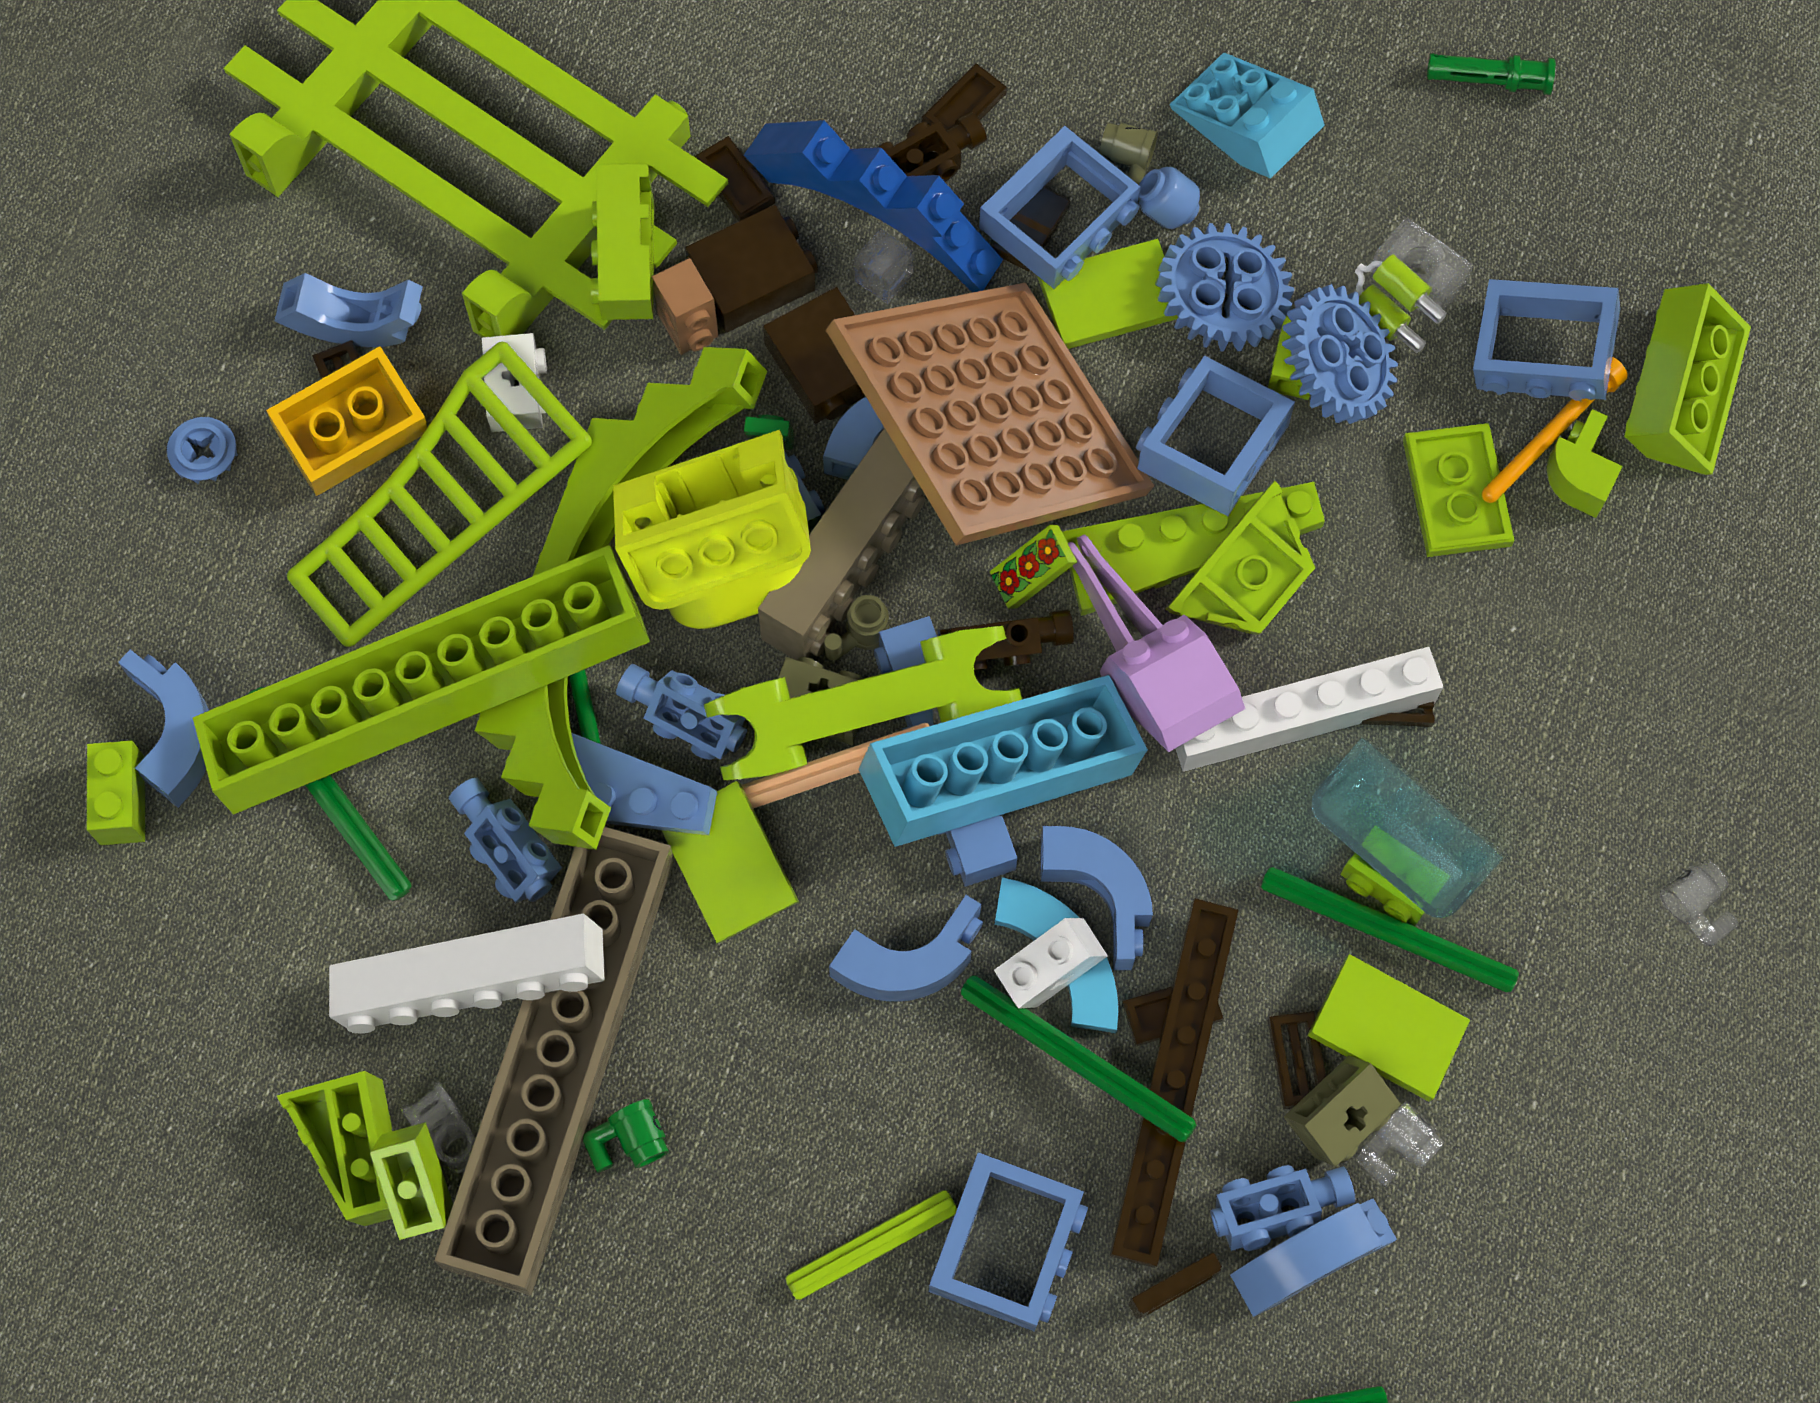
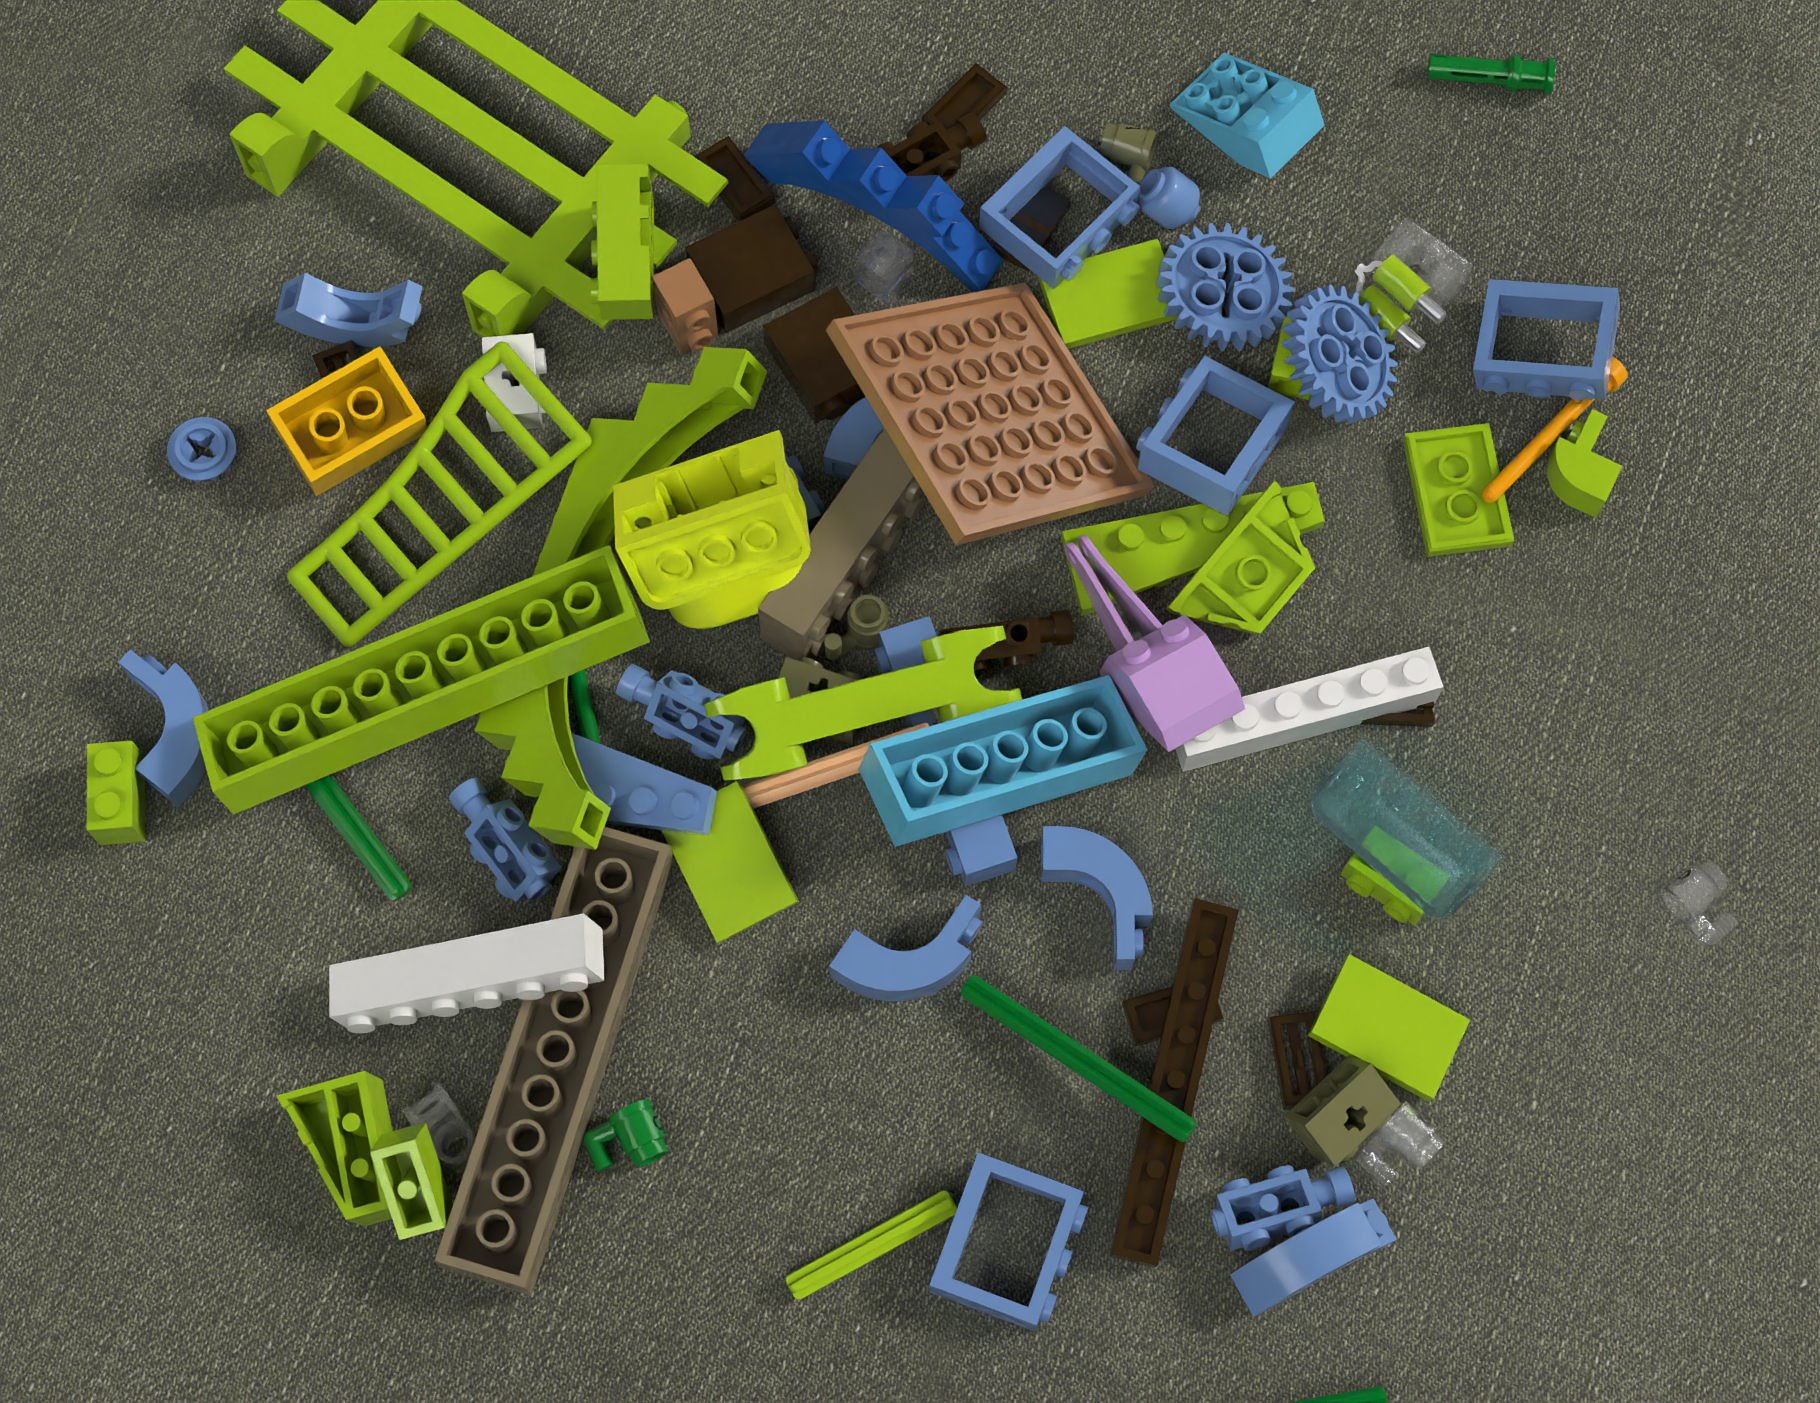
green plate [744,414,795,451] -> none
tile [989,525,1077,609] -> none
white brick [994,918,1108,1009] -> none
medium azure tile [995,878,1118,1033] -> none
dark brown tile [1128,1252,1222,1319] -> none
green axle [1261,867,1519,992] -> none
lime slope [1624,283,1751,475] -> none

